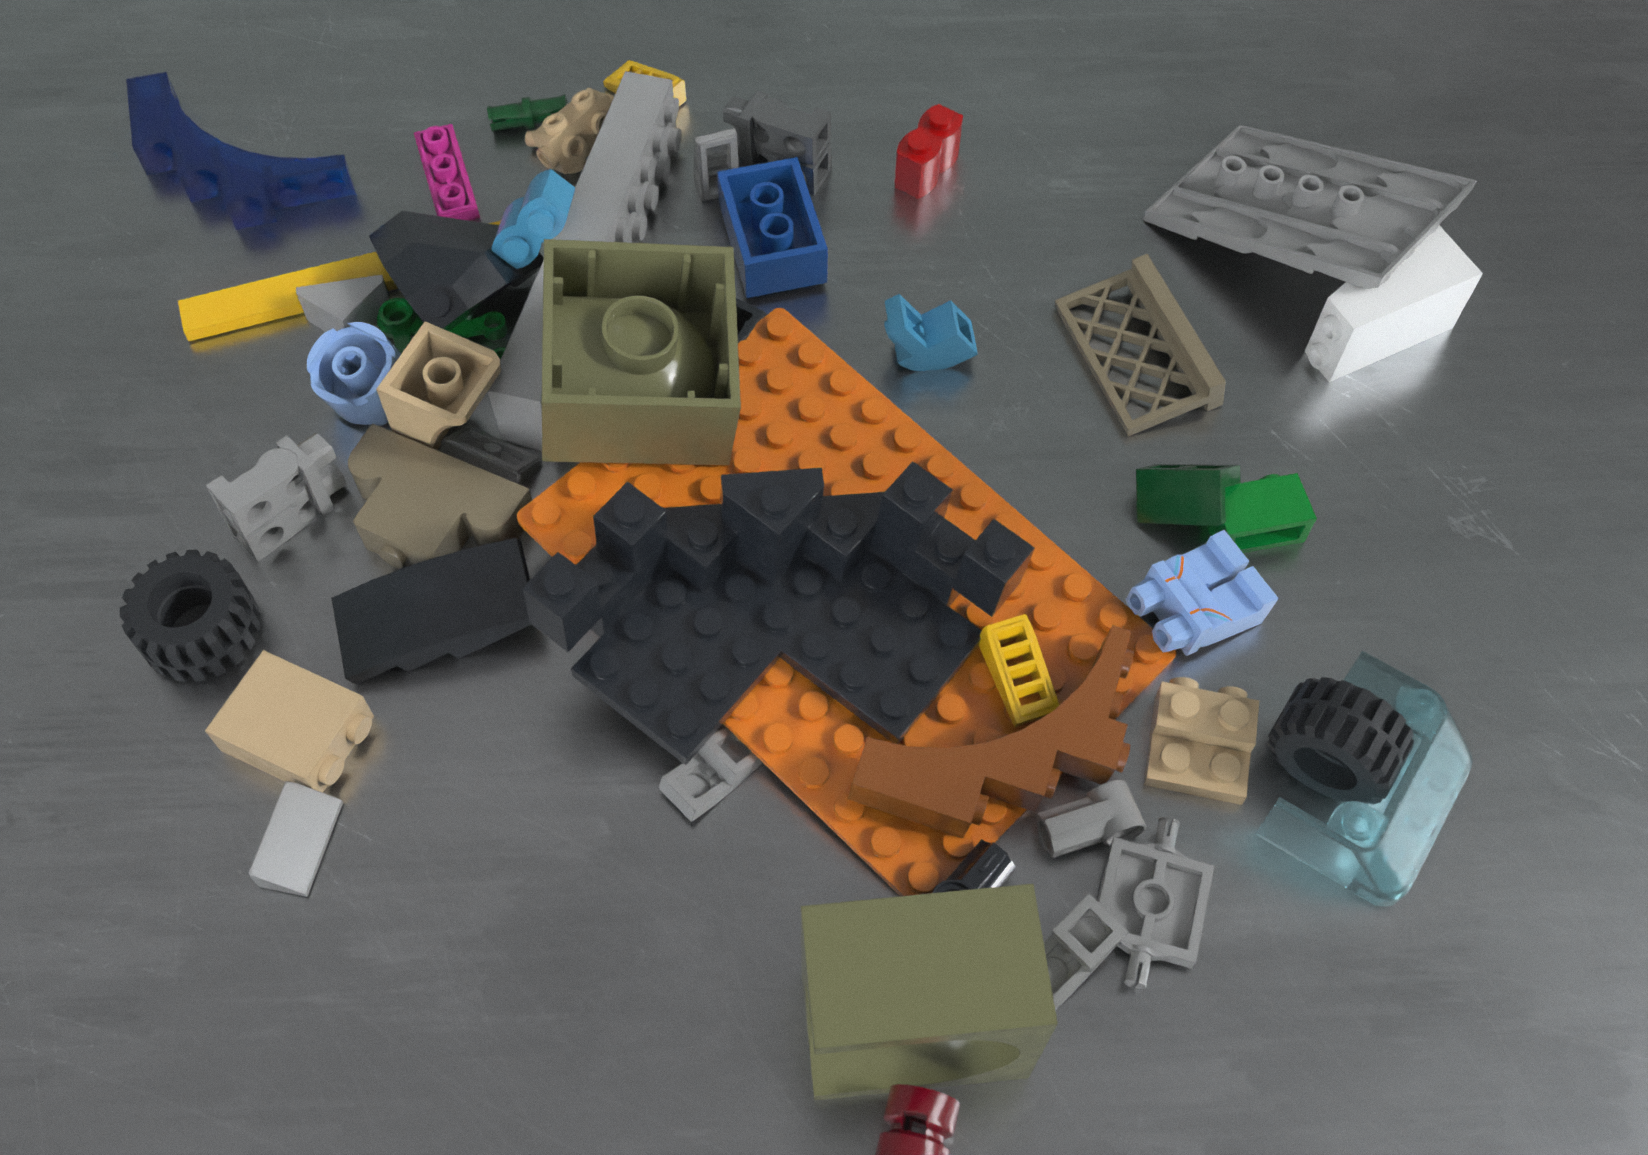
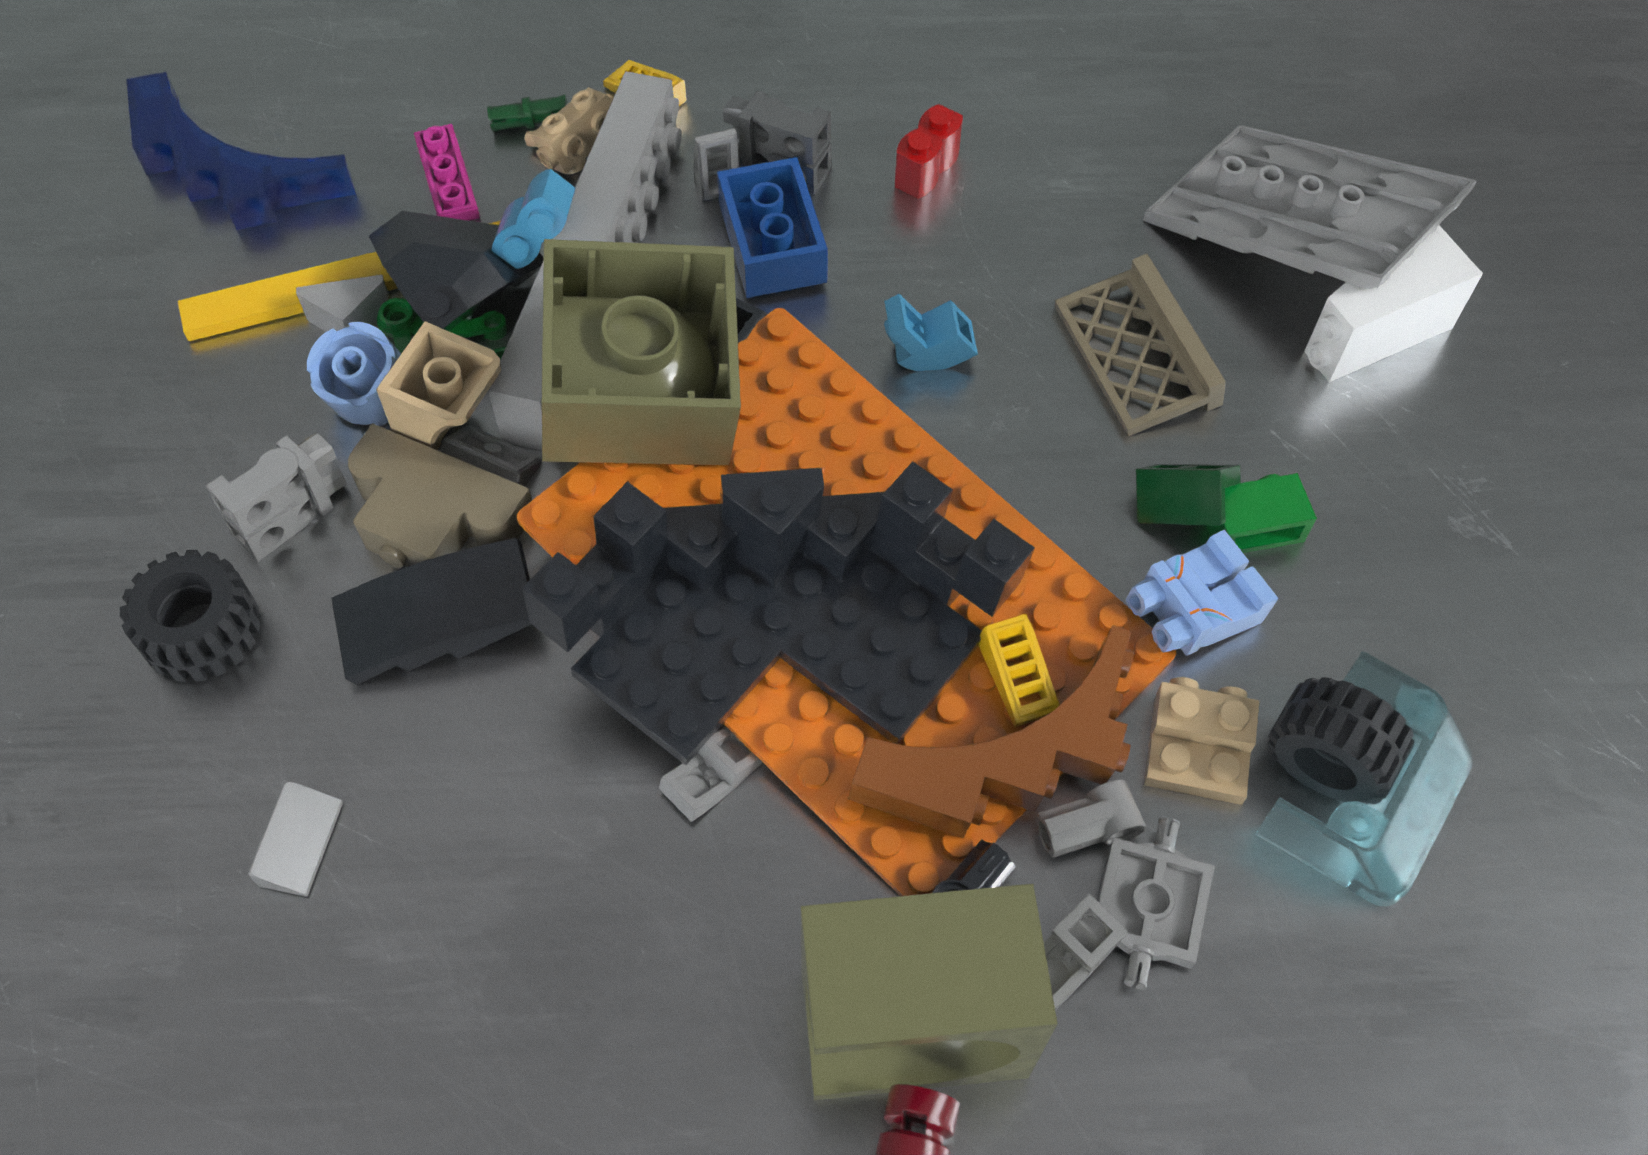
tan brick [205,650,374,793] -> none

